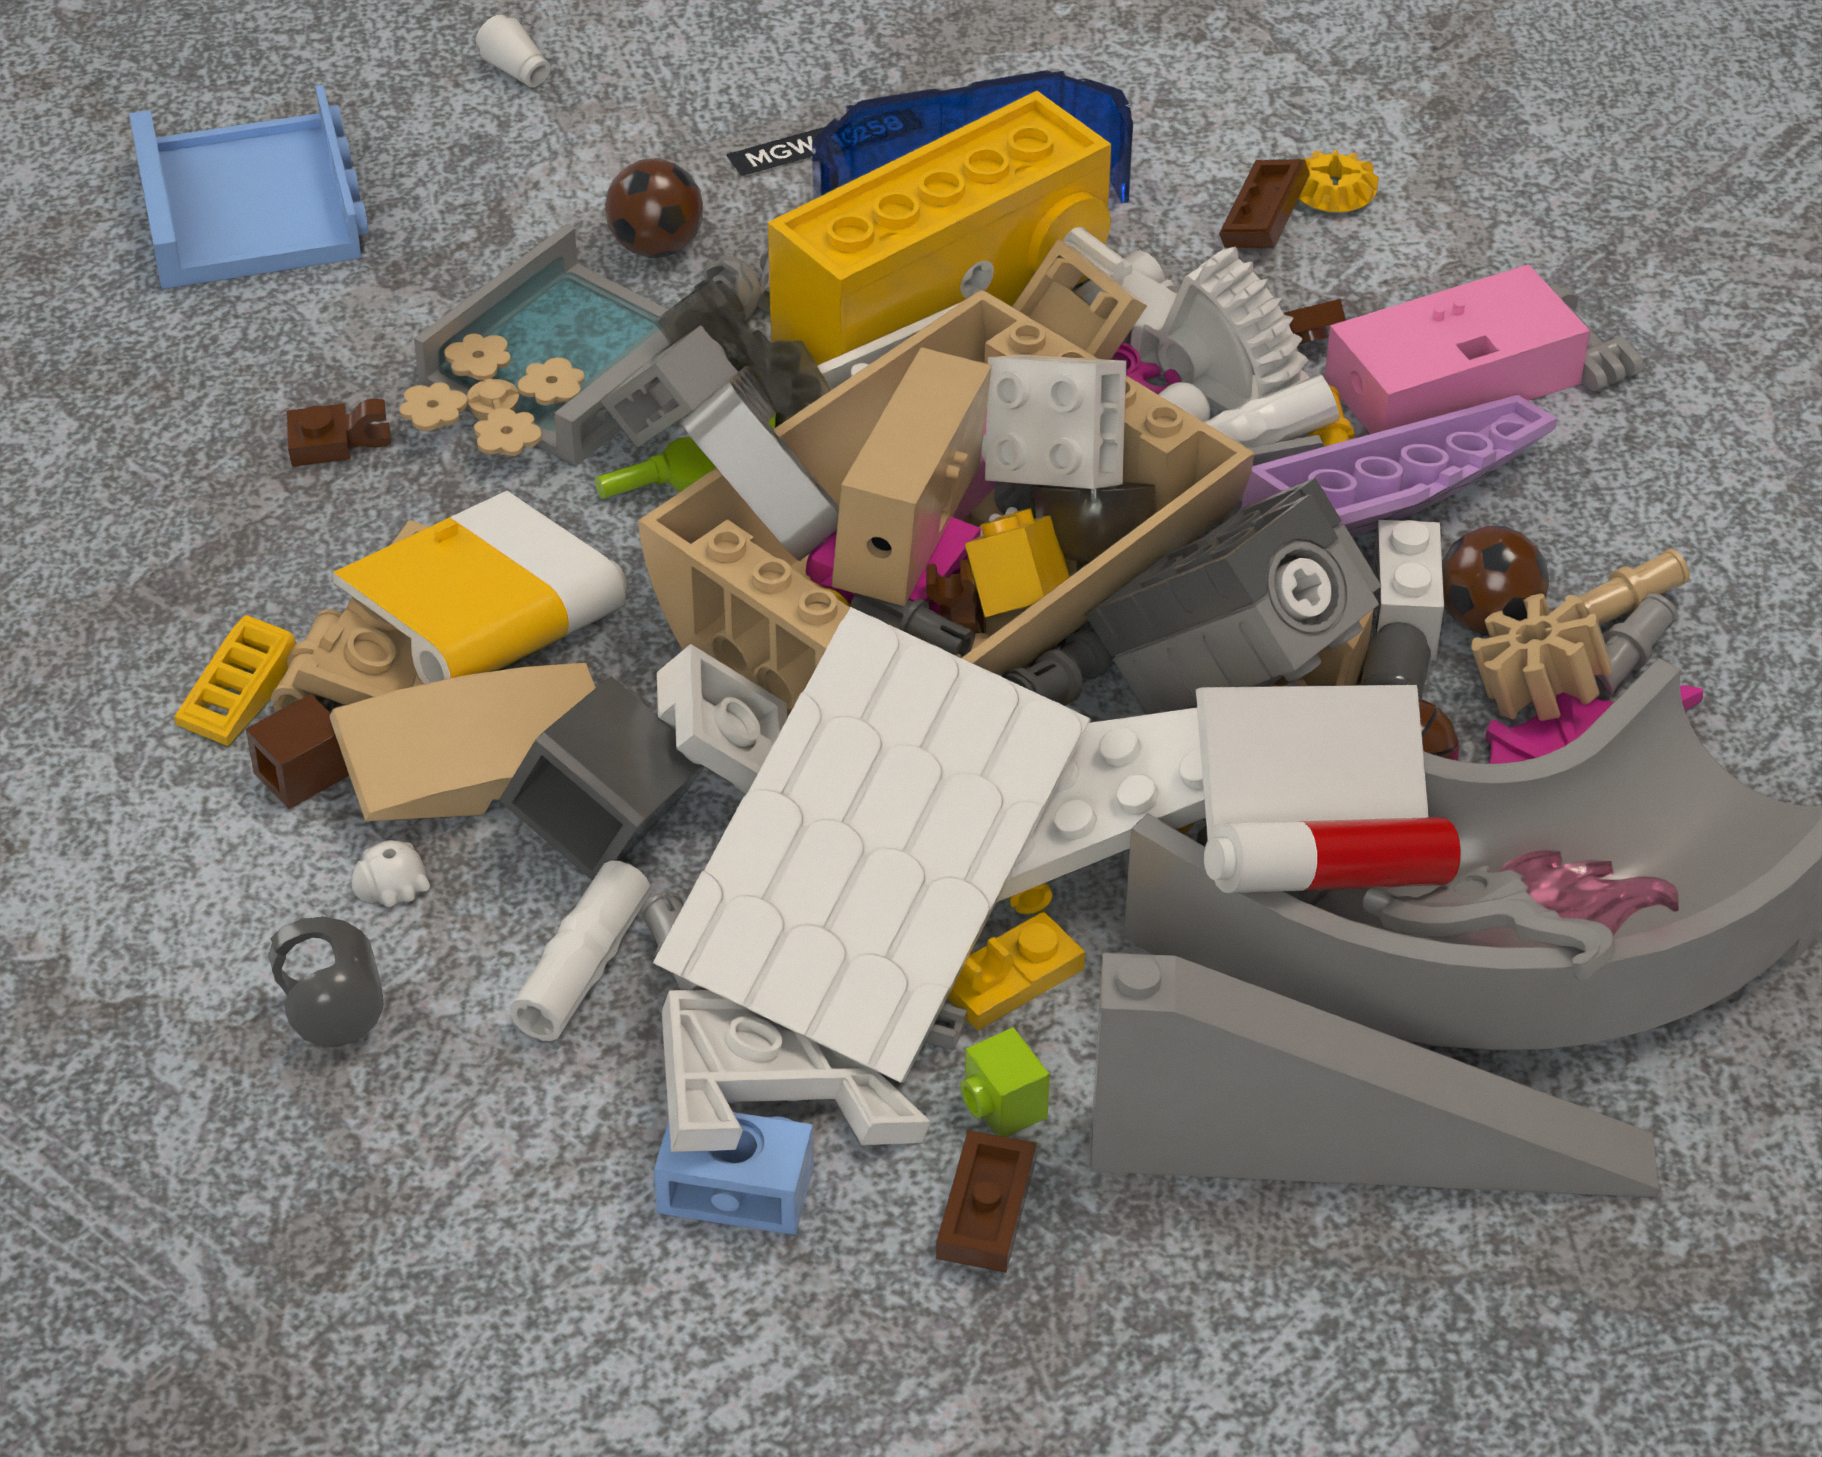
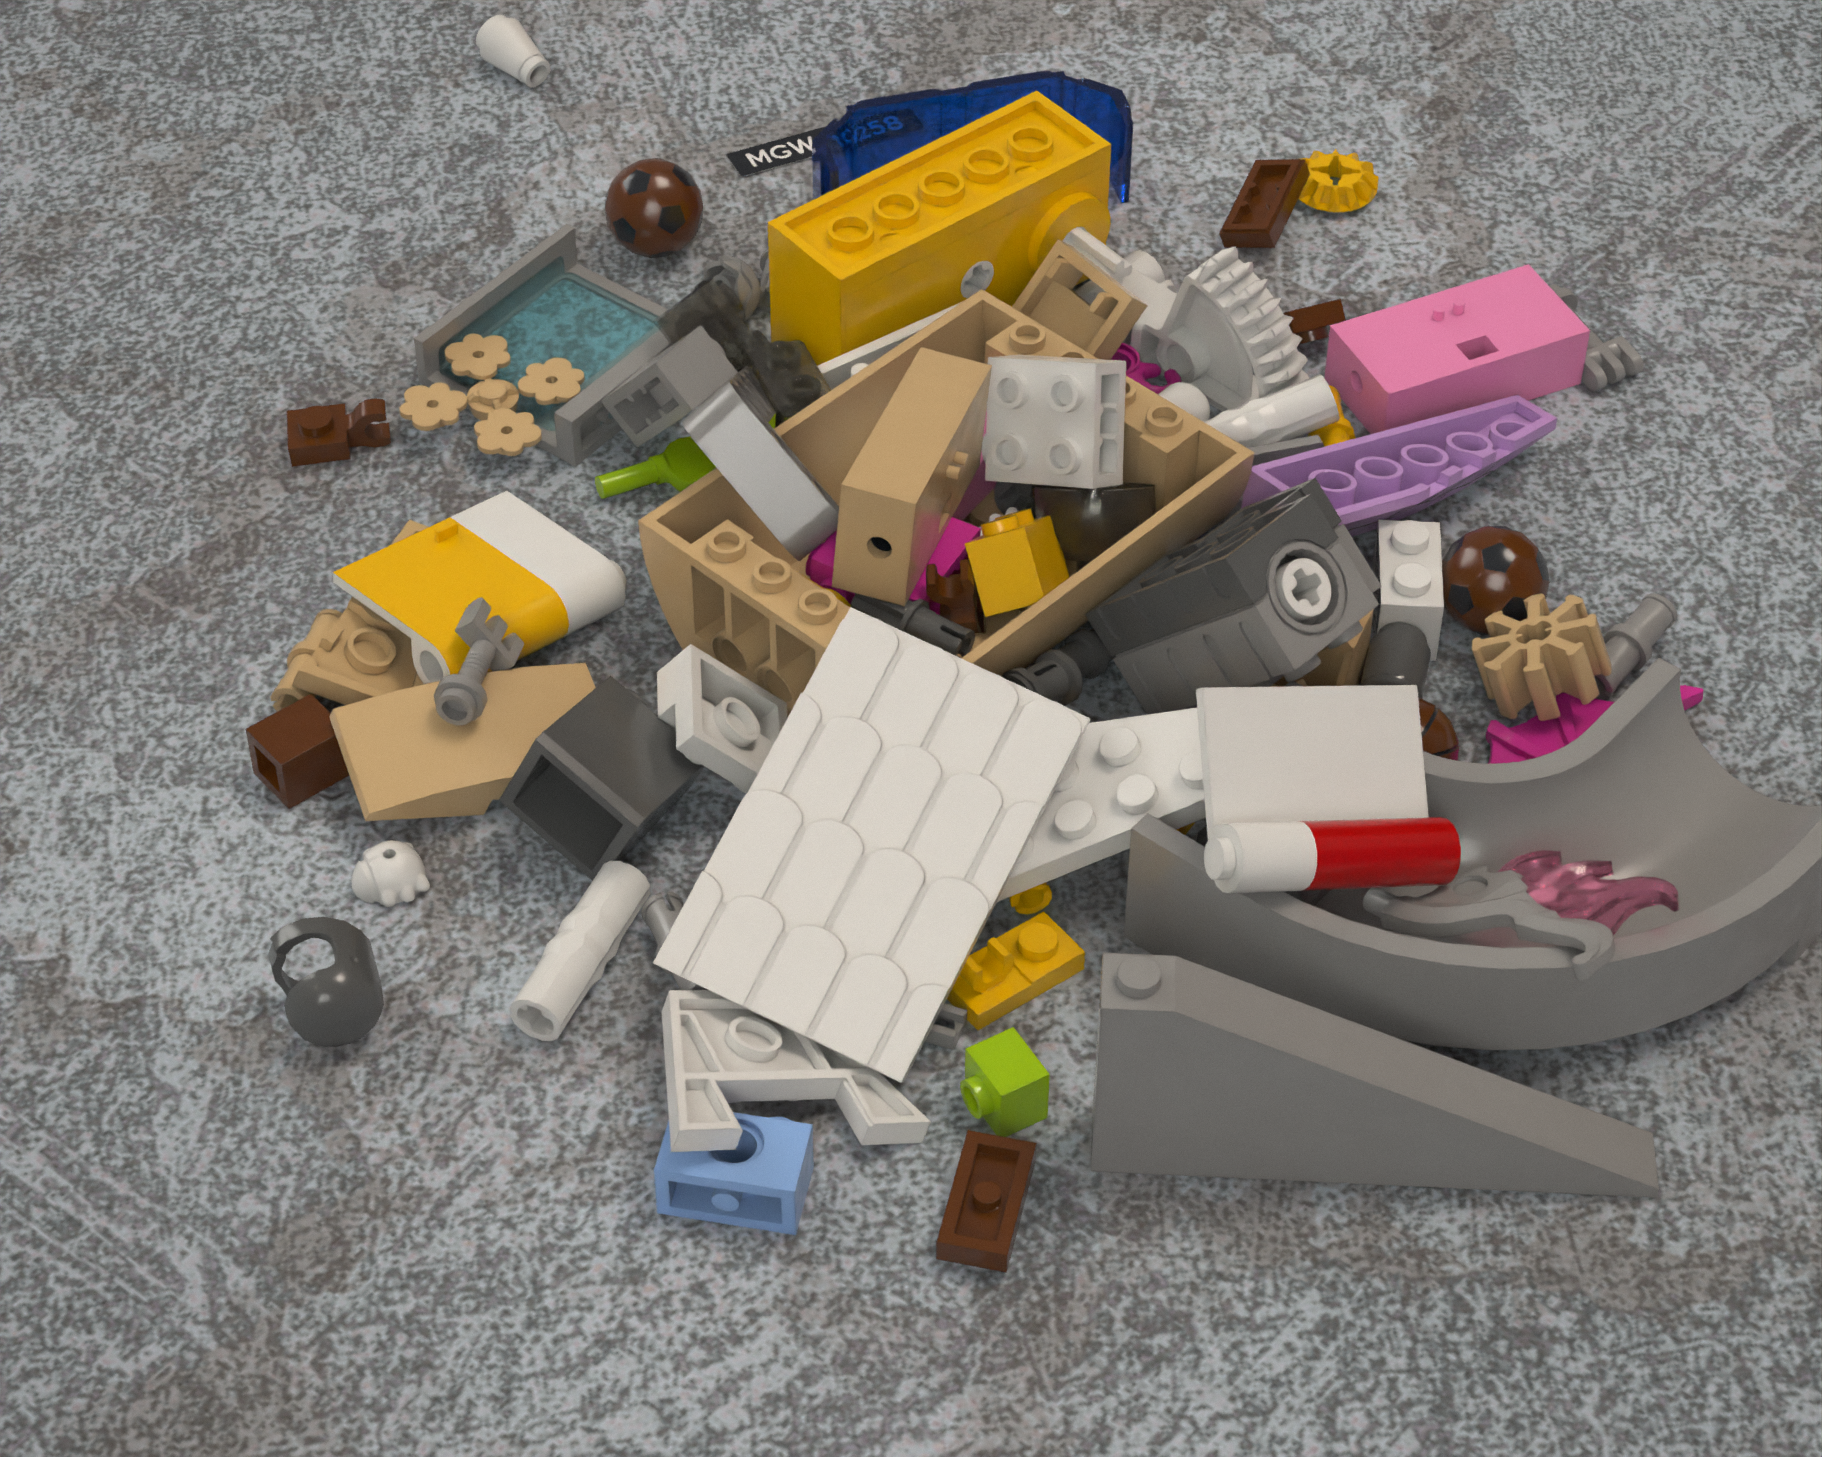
light blue panel [129,85,368,289] -> none
yellow slope [174,615,296,746] -> none
tan pin [1577,548,1690,626] -> none
none -> light grey hinge [434,597,524,725]

